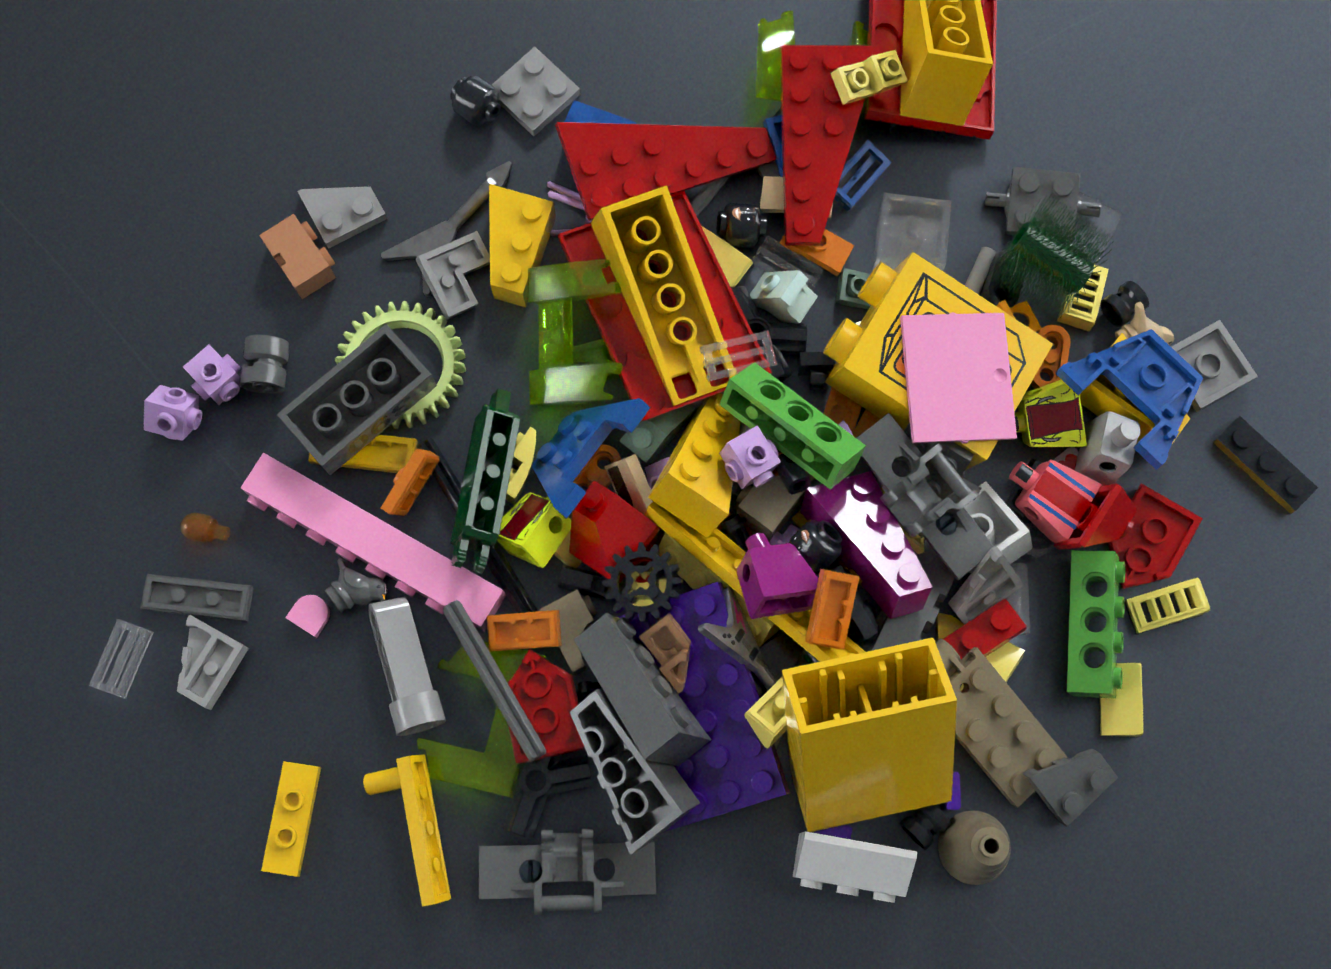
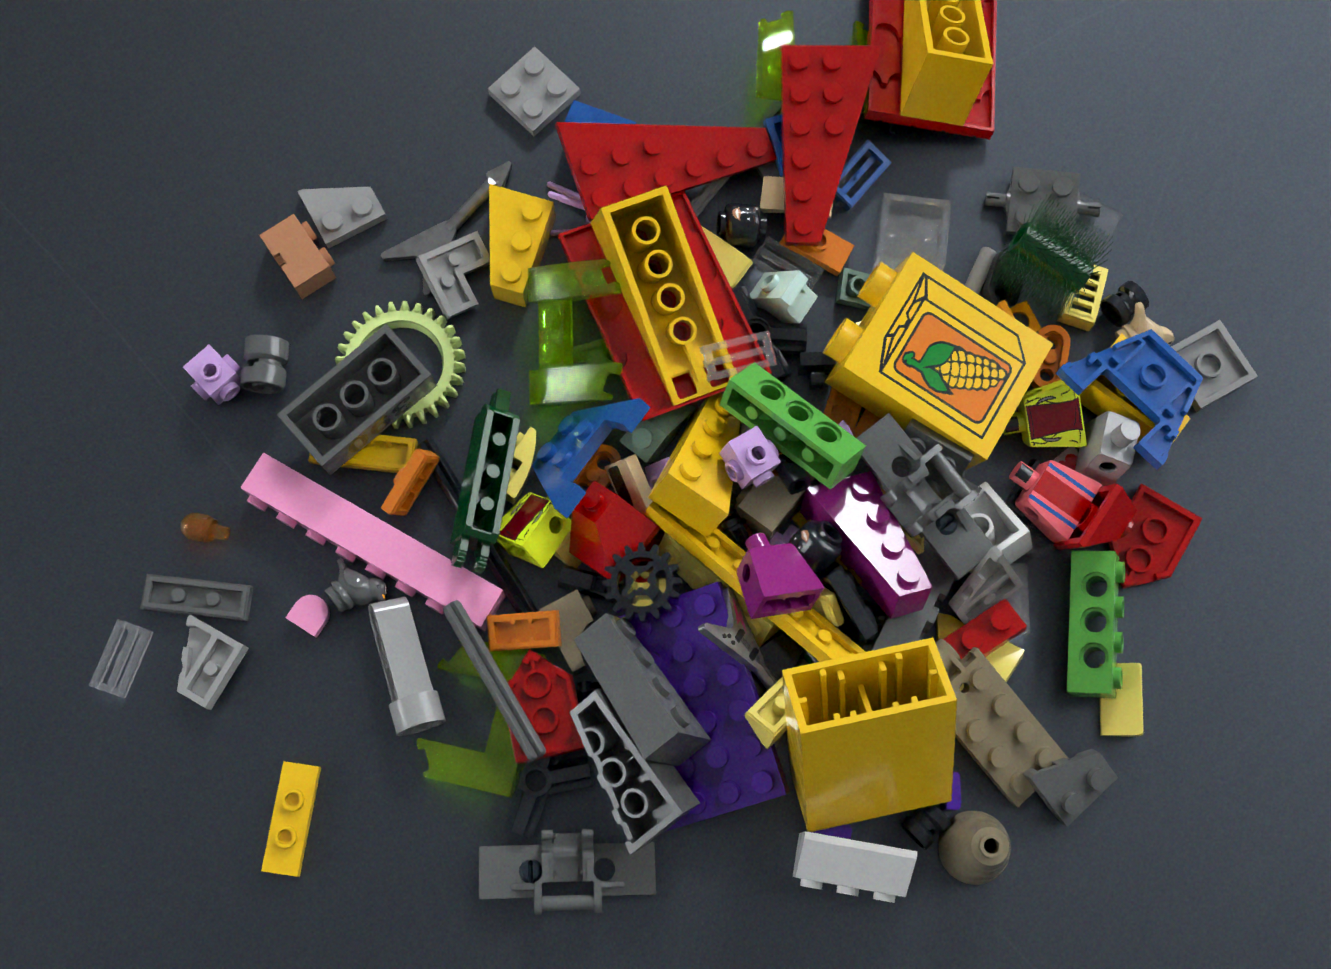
lavender brick [144,385,202,441] -> none
yellow piece [363,754,451,907] -> none
black head [450,75,501,126] -> none
medium nougat slope [639,612,691,694] -> none
orange plate [805,569,859,650] -> none
light yellow slope [830,50,908,105] -> none
bright pink piece [900,312,1017,444] -> none
light yellow slope [1125,577,1210,634] -> none
black plate [1213,416,1318,514] -> none

